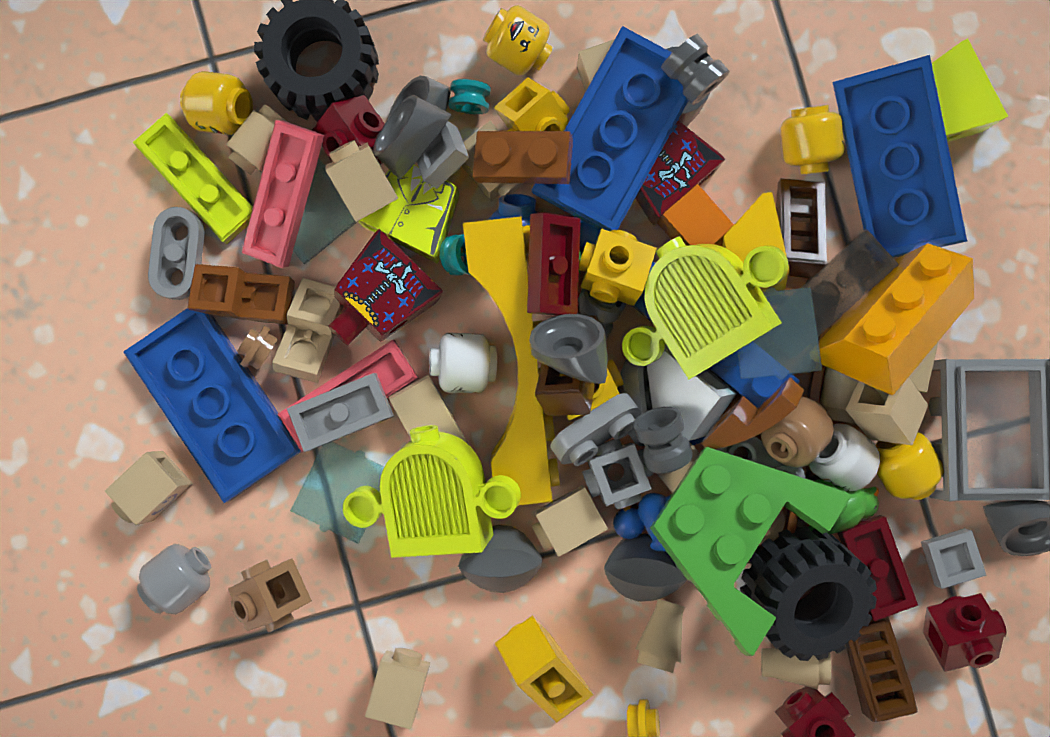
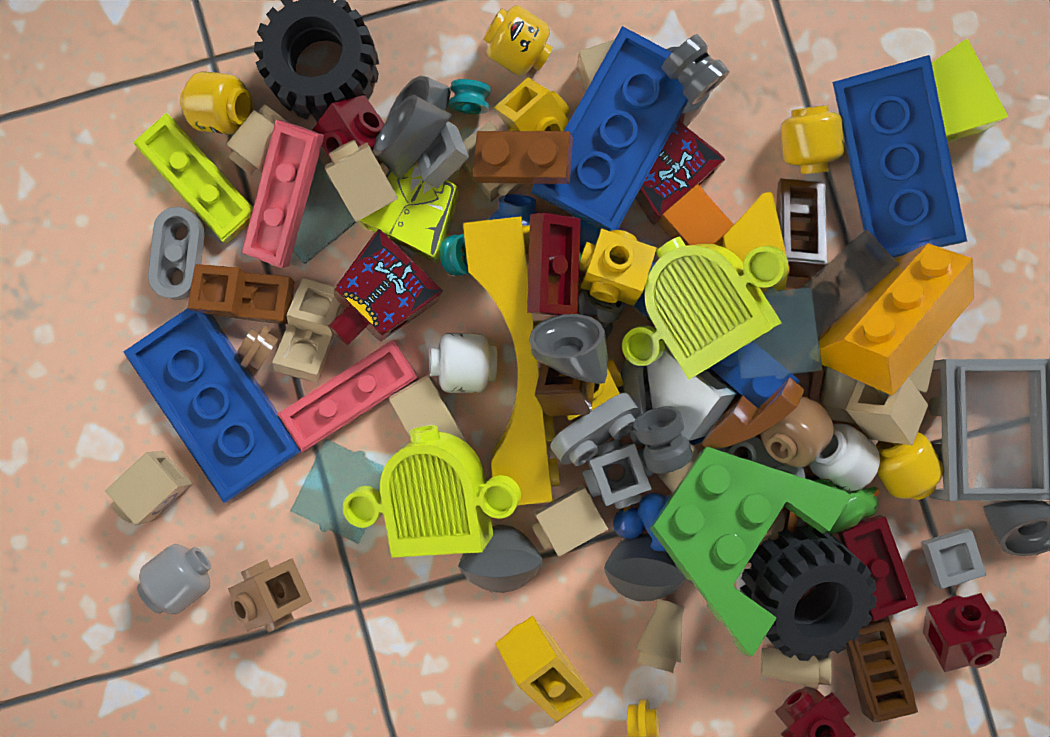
light grey plate [287,373,394,452] -> none
tan brick [365,648,431,730] -> none

